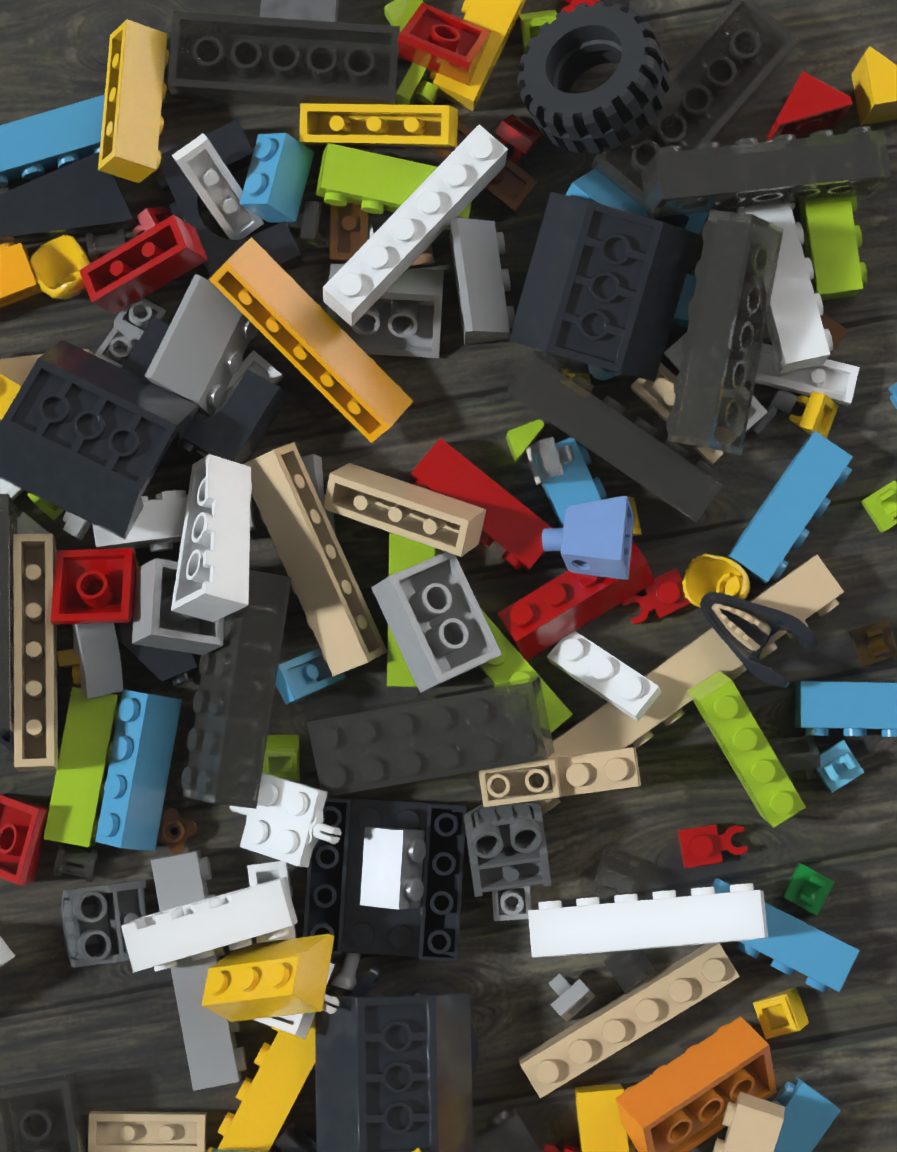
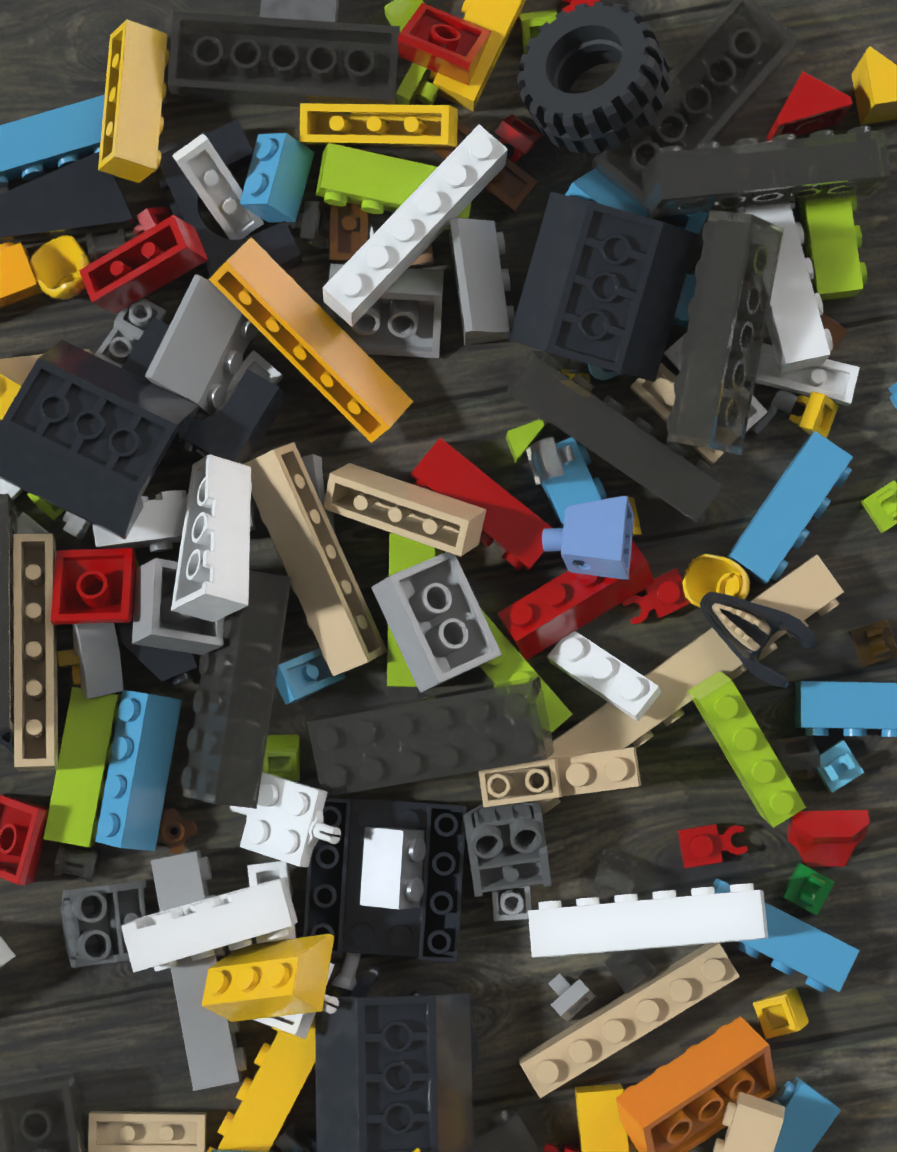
none -> red slope [787,810,870,867]

